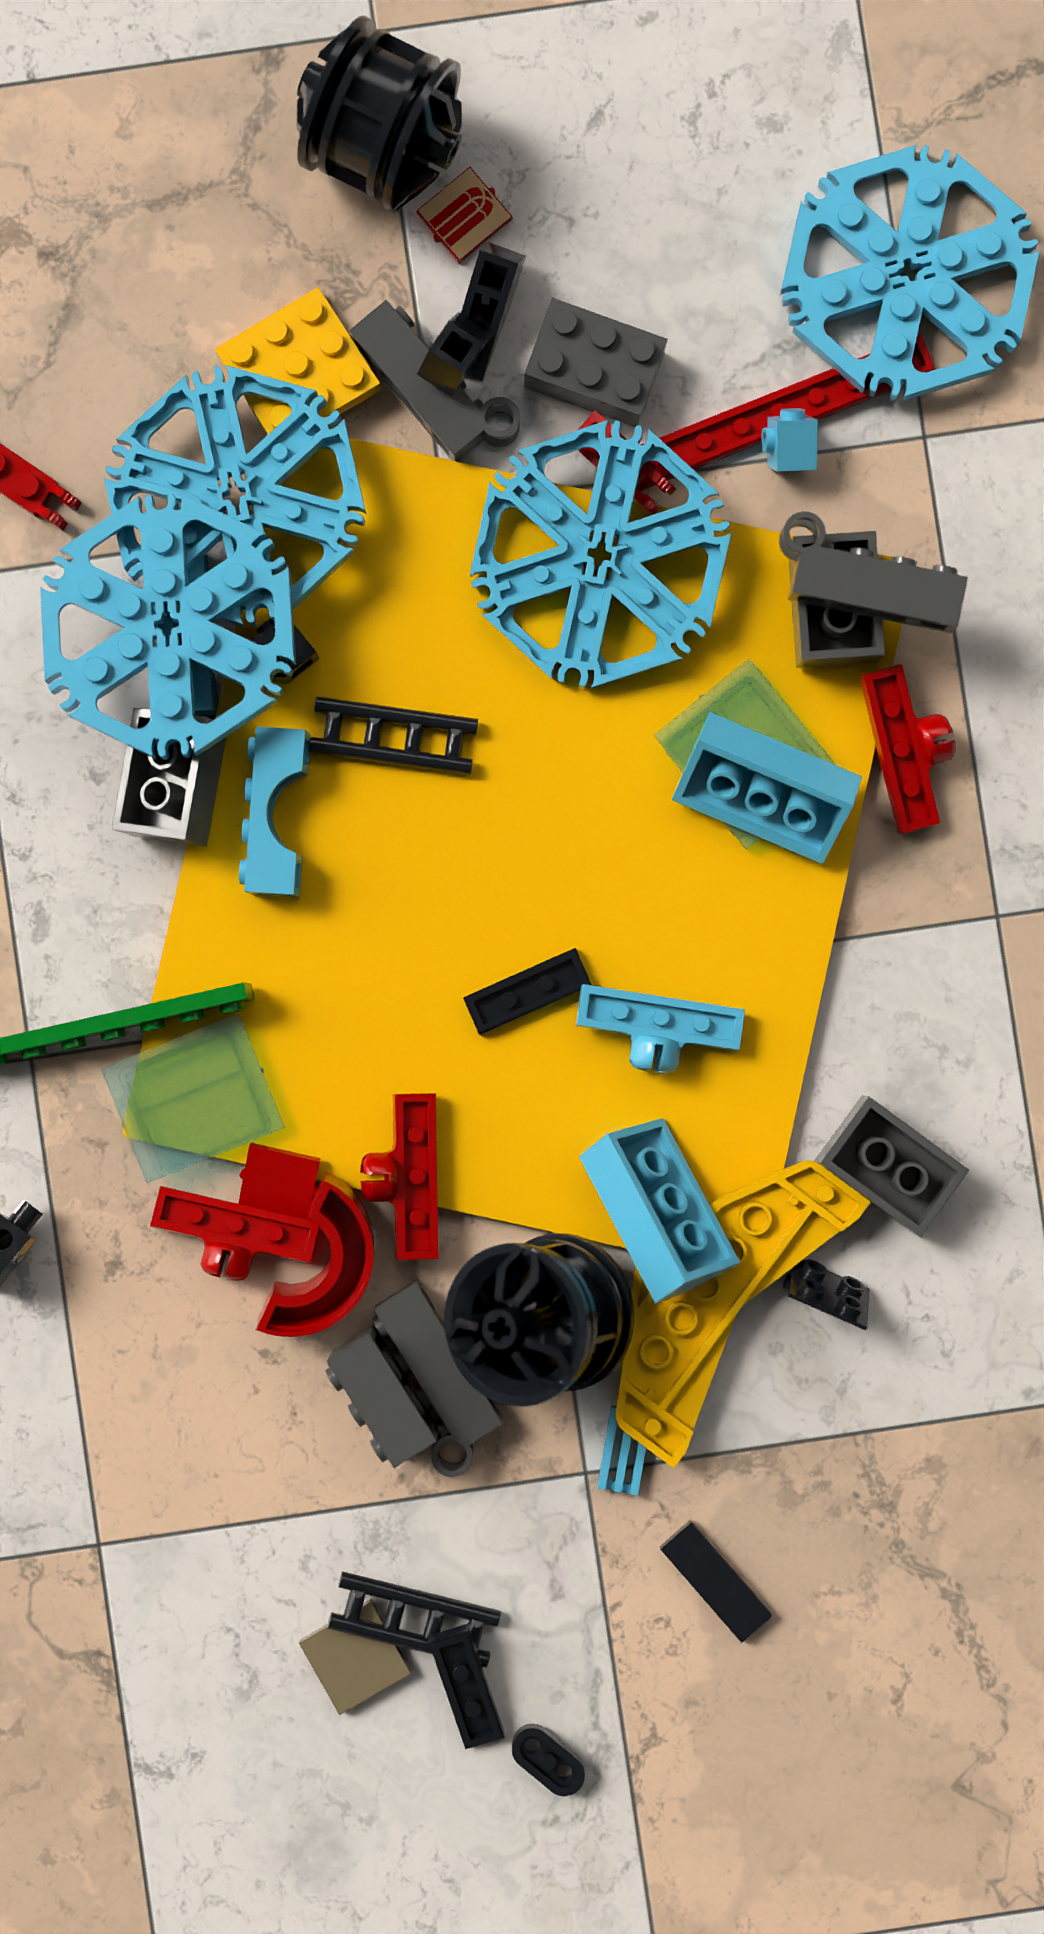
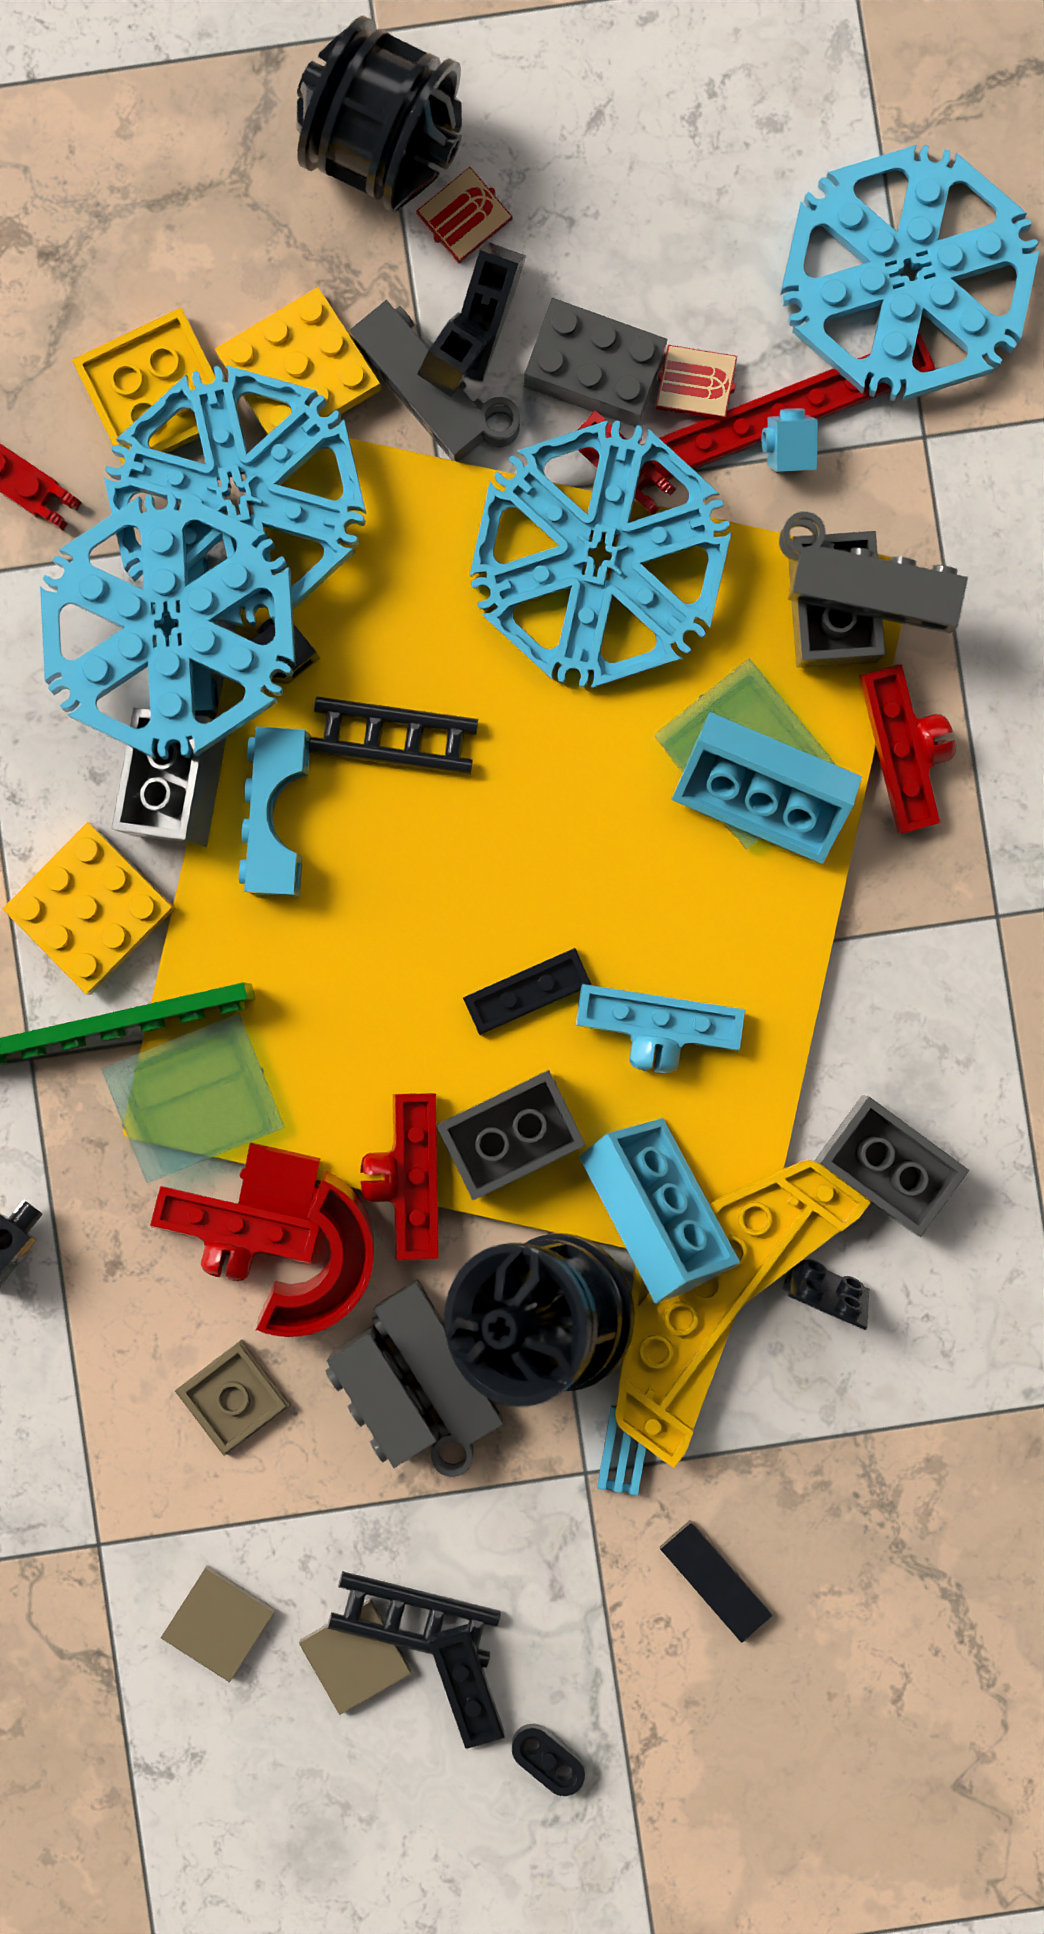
none -> yellow plate [2,822,176,995]
none -> yellow plate [72,307,215,465]
none -> dark tan tile [161,1566,276,1683]
none -> dark tan tile [175,1339,291,1456]
none -> dark grey brick [436,1070,586,1200]
none -> piece [655,345,737,420]

